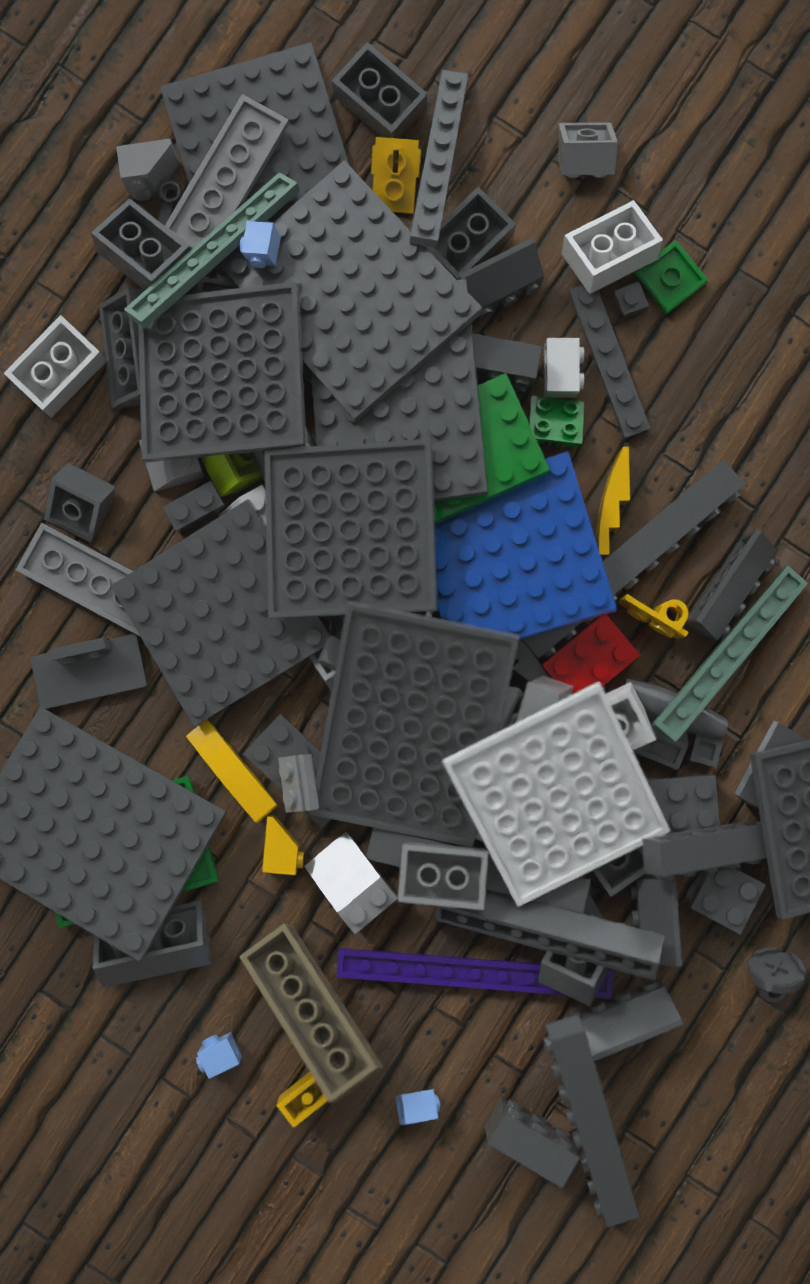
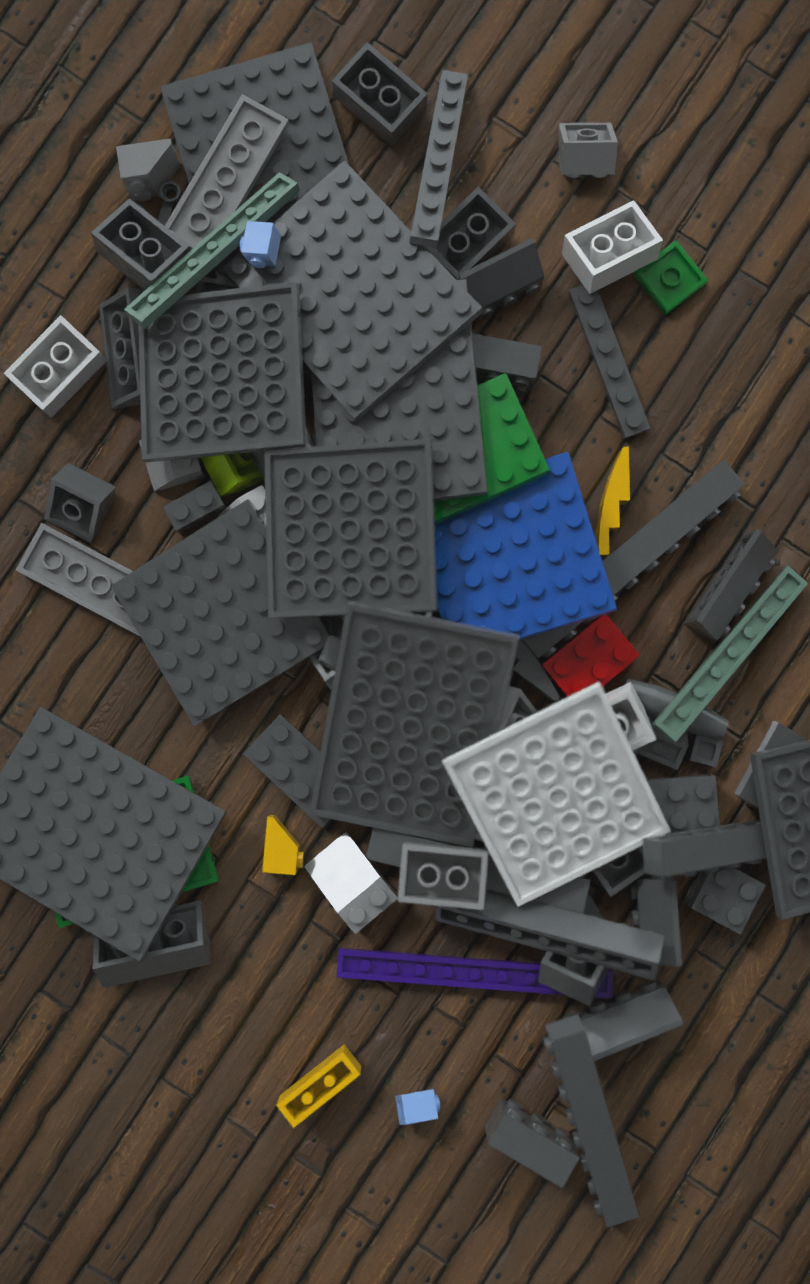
dark grey bracket [30,634,148,709] -> none
yellow slope [186,719,278,823] -> none
light blue brick [196,1032,242,1079] -> none
dark tan brick [239,923,384,1103] -> none
light grey plate [278,753,319,812] -> none
yellow piece [371,137,421,214] -> none
light grey slope [516,676,574,723] -> none
green hinge [529,396,584,449] -> none
white brick [544,338,584,398] -> none
dark grey plate [613,282,649,318] -> none
yellow piece [617,594,688,640] -> none
dark grey tile [748,947,806,1002] -> none

